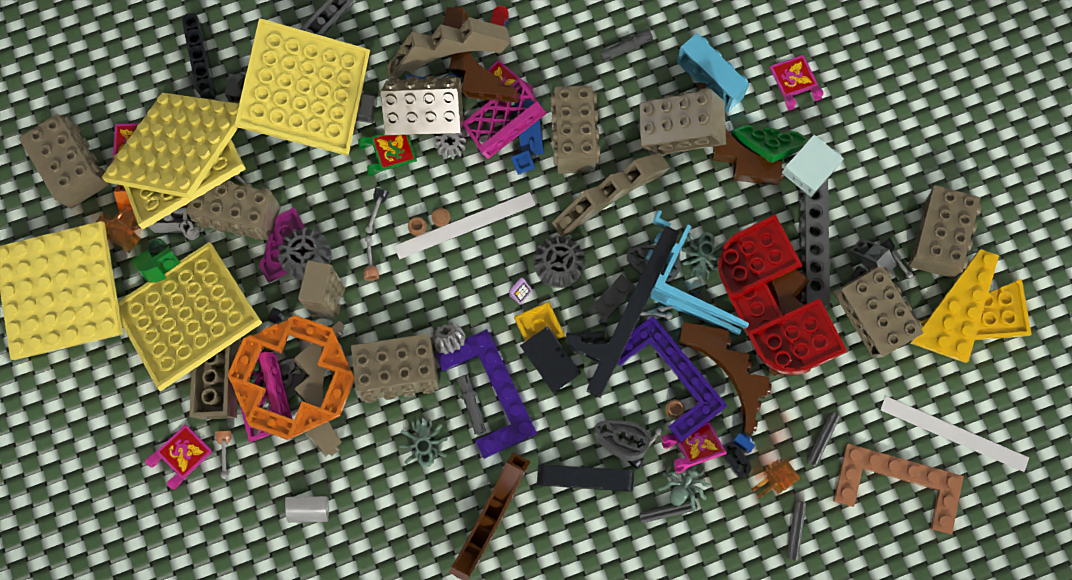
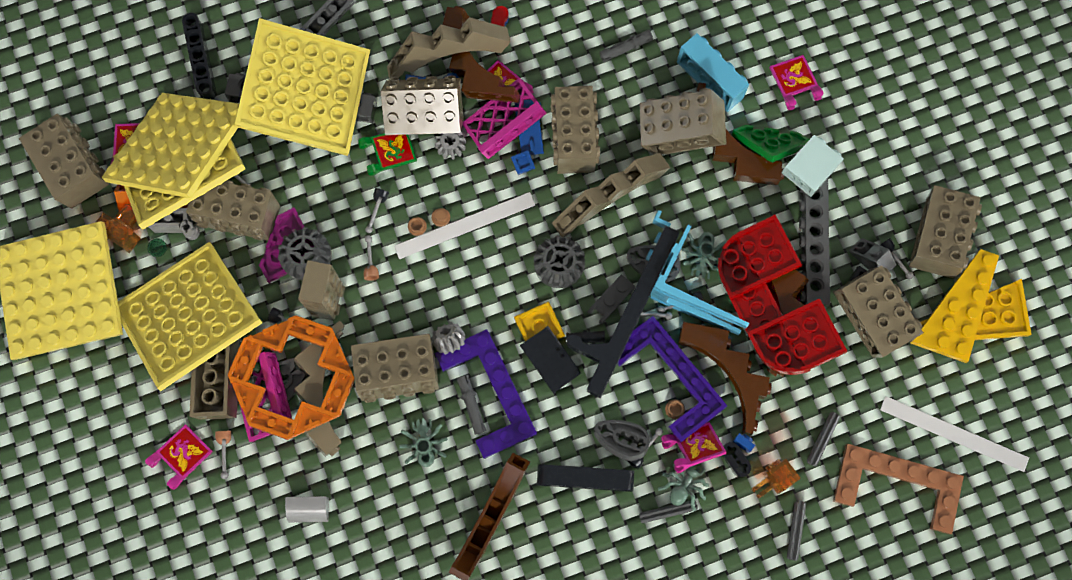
green brick [131,247,180,283] -> none
slope [509,278,532,304] -> none

